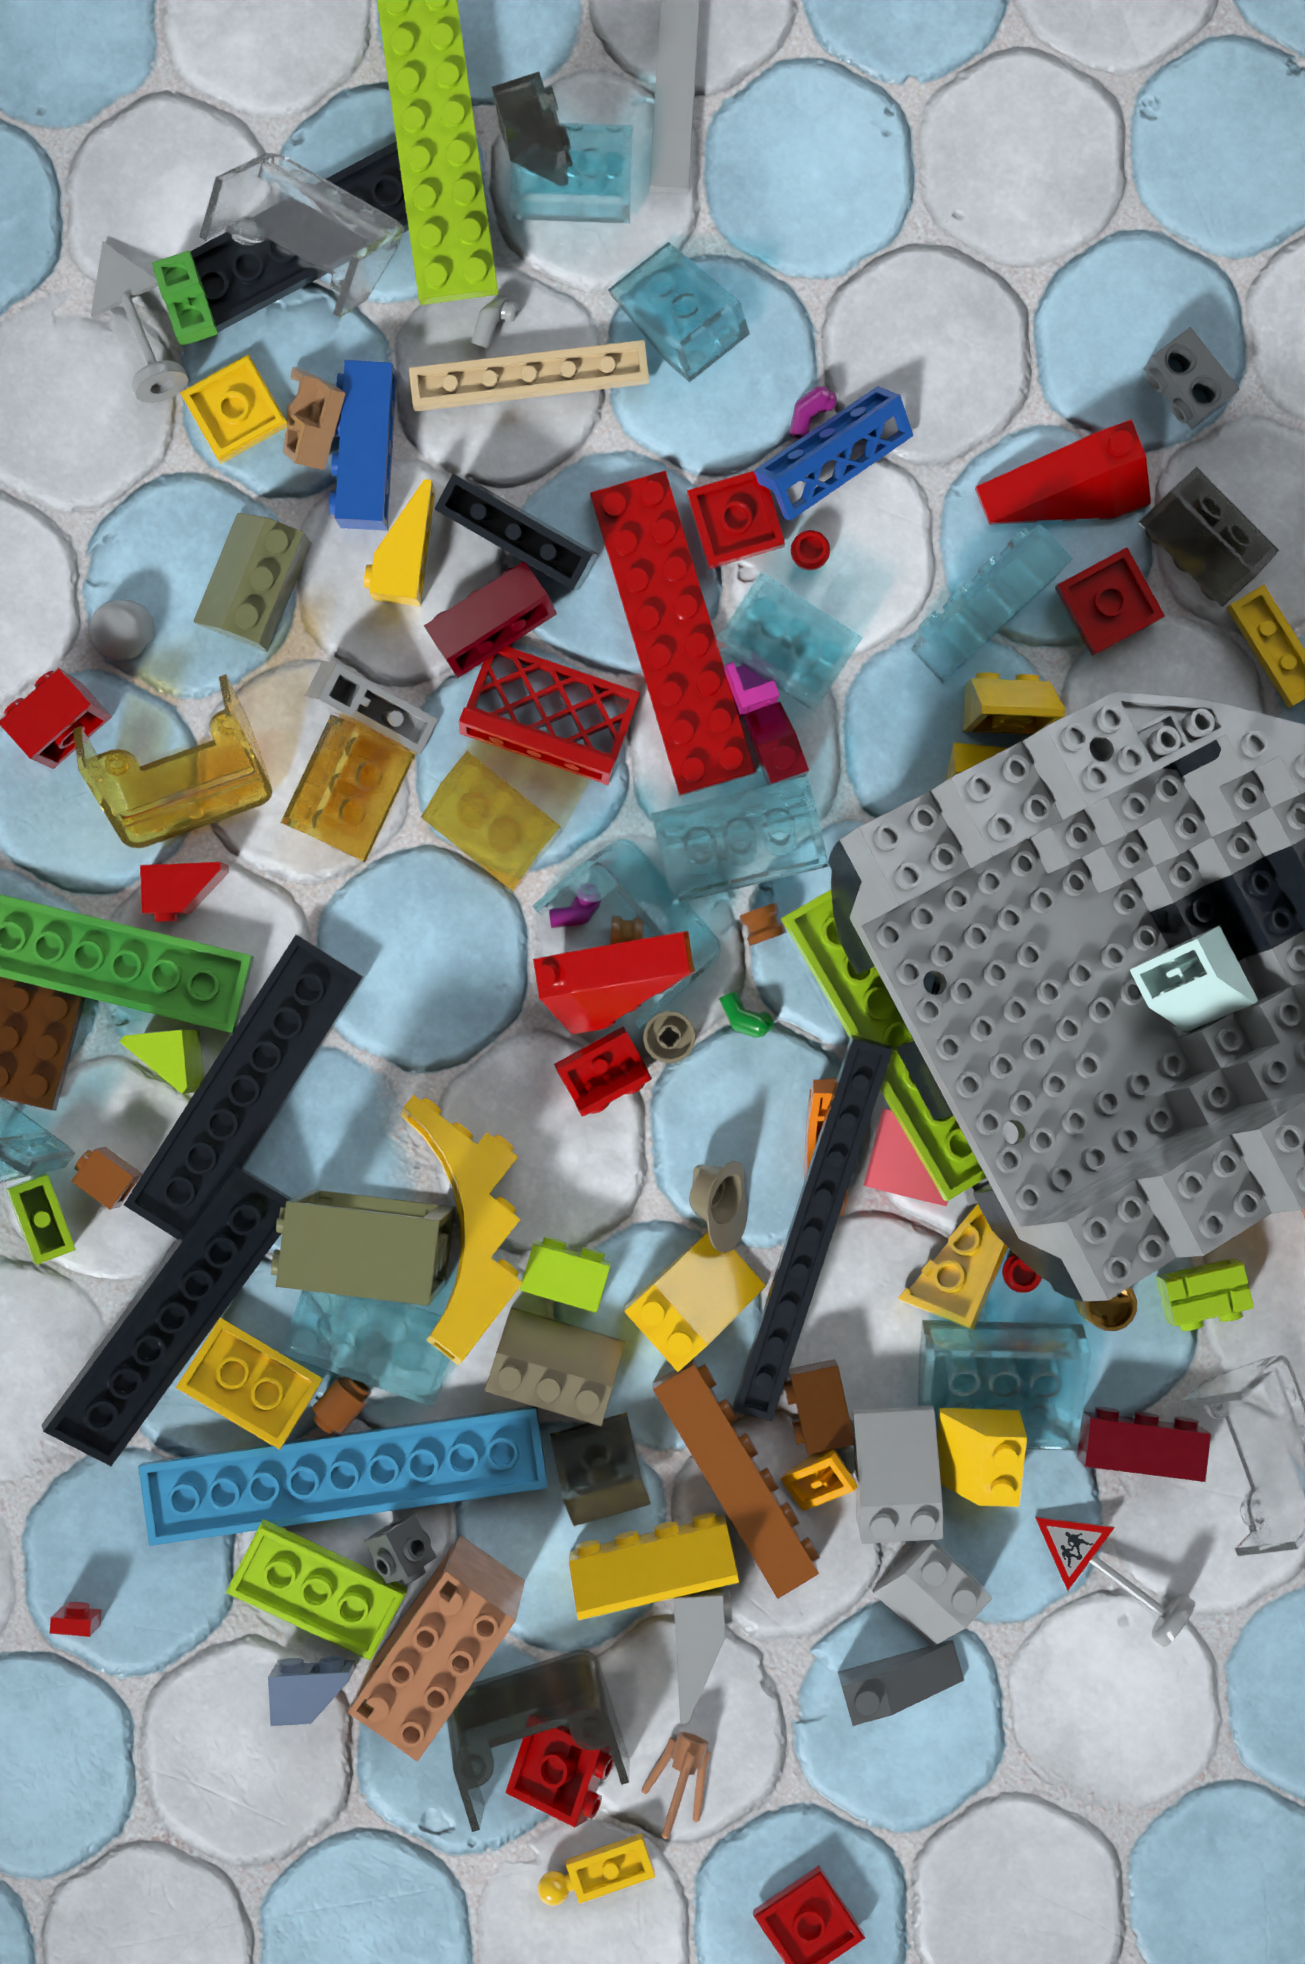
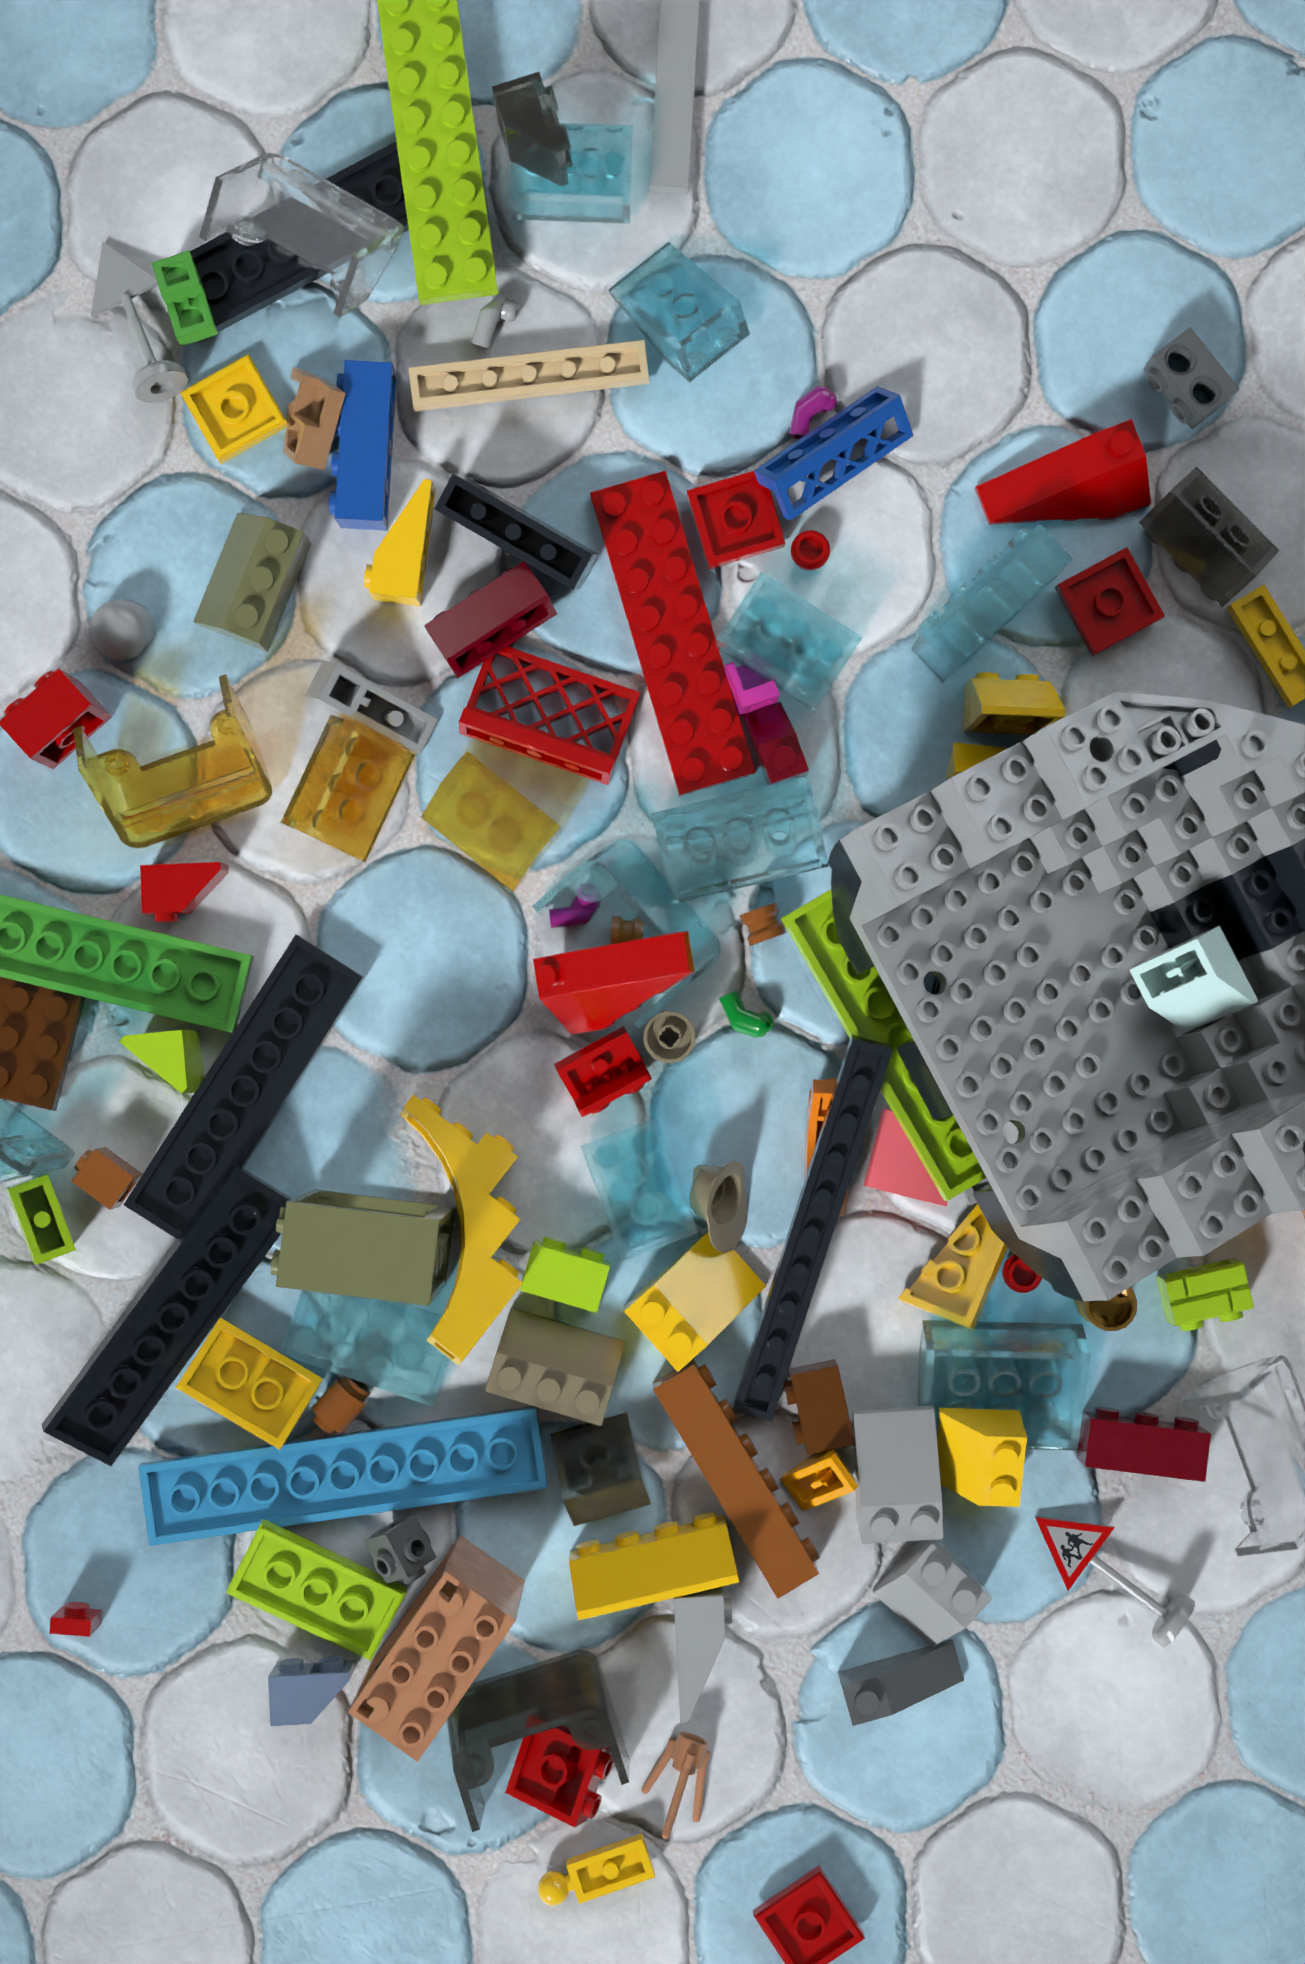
none -> clear light blue brick [580,1116,699,1261]

